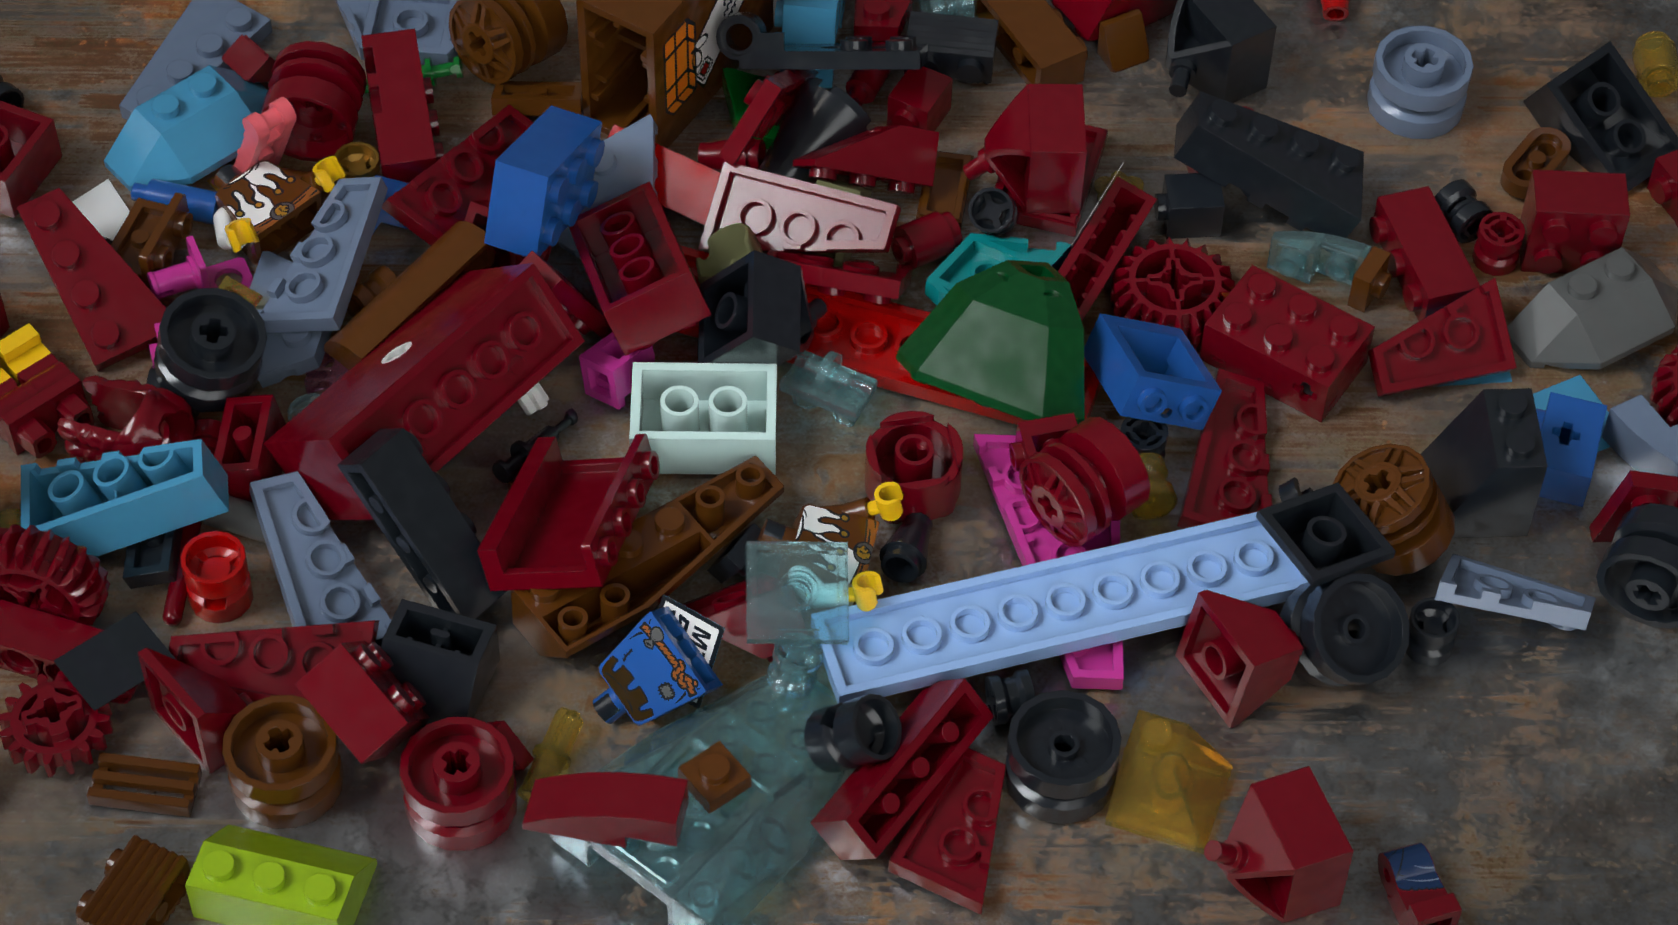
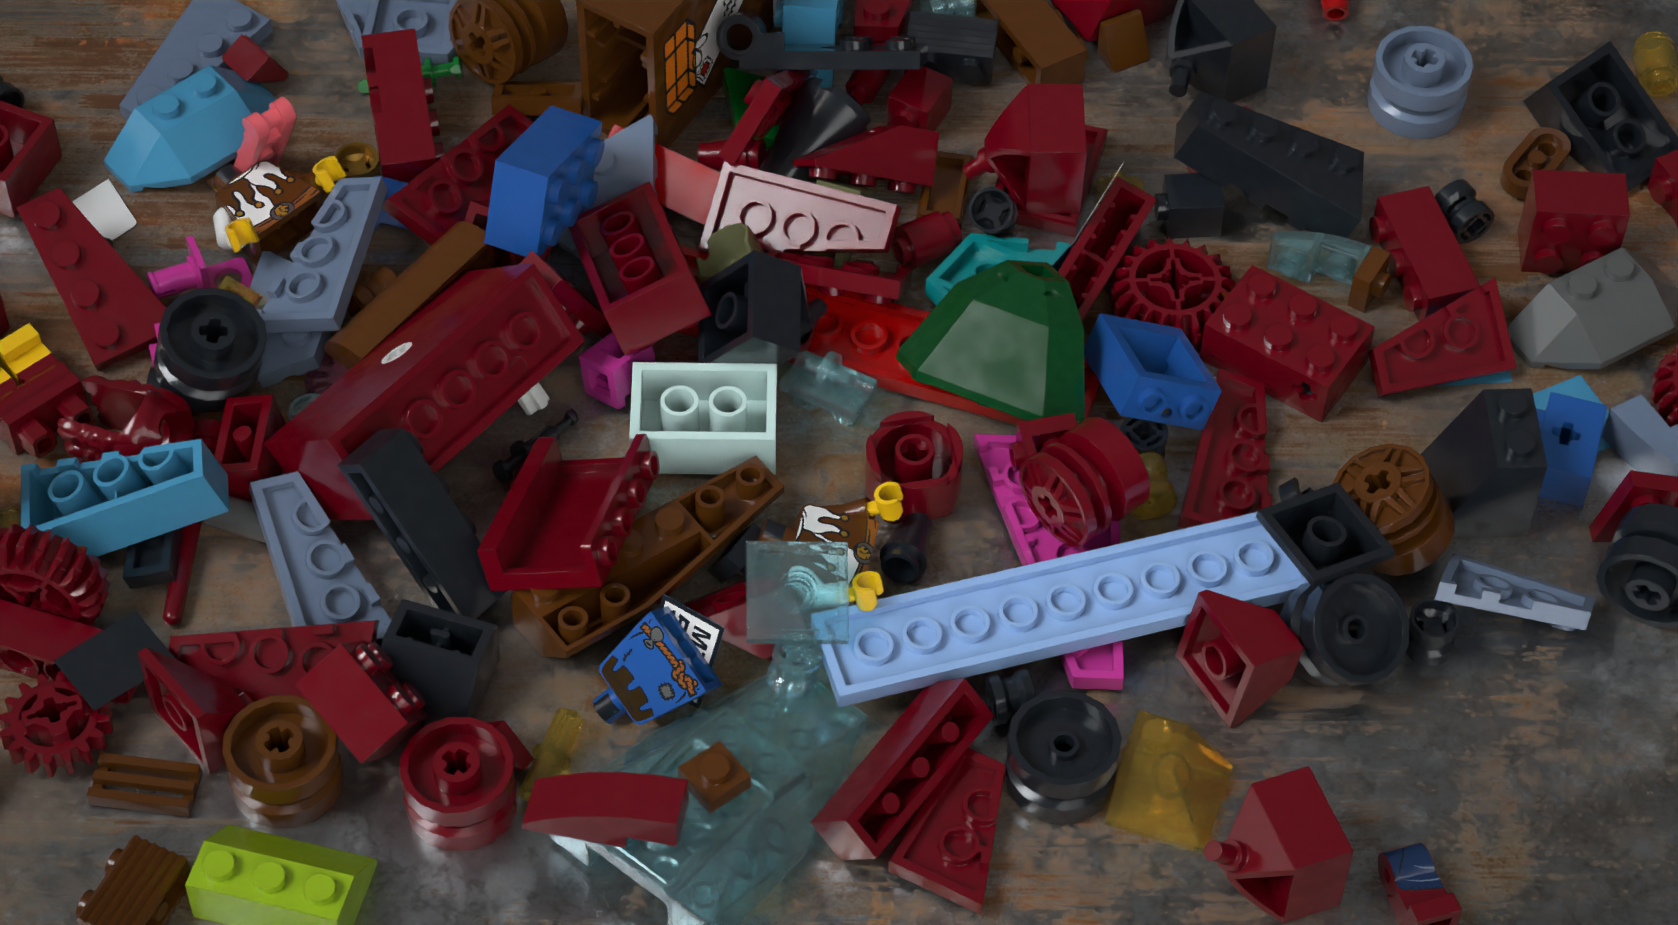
reddish brown bracket [111,192,193,289] -> none
blue cylinder [131,179,218,225] -> none
red wheel [180,531,254,624] -> none
dark red wheel [261,41,367,162] -> none
black wheel [804,694,902,773] -> none
dark red wheel [1472,212,1525,276] -> none

